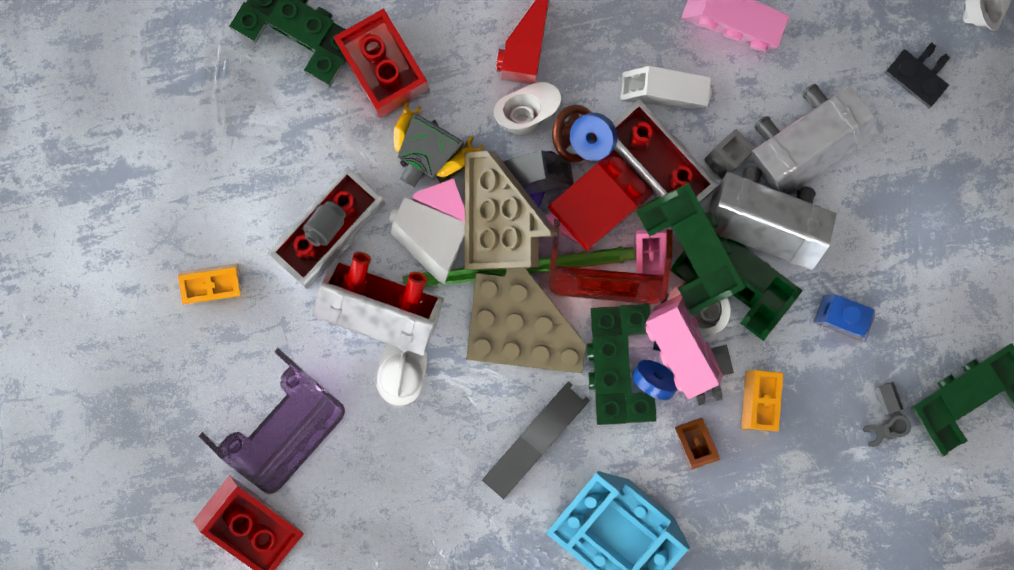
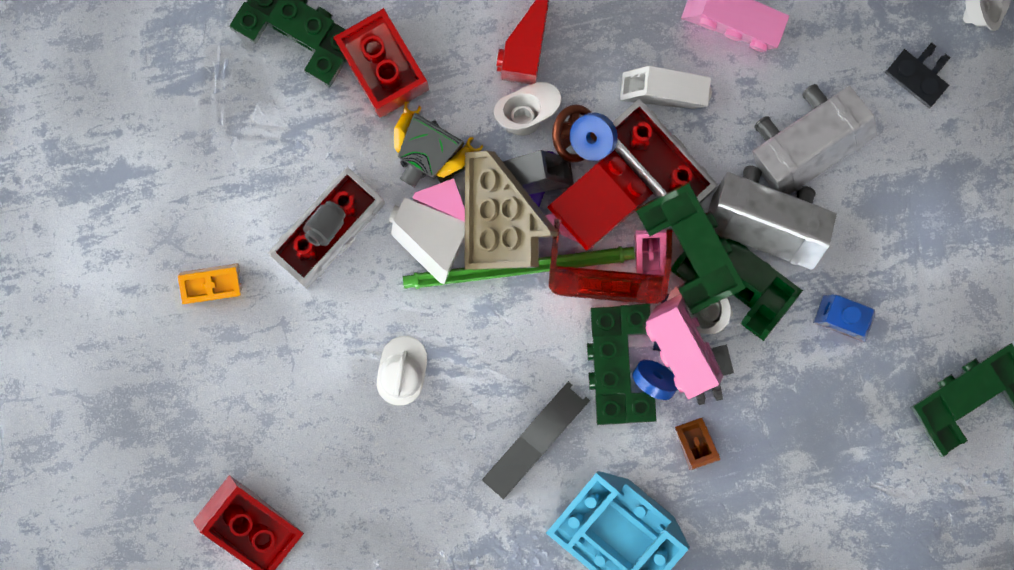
clear purple windscreen [199,348,345,494] -> none
flat silver piece [312,252,444,356] -> none
dark tan wing [466,268,586,373] -> none
light grey bracket [704,129,755,179] -> none
light orange hinge [741,370,783,432] -> none
dark grey bar [863,381,911,447] -> none

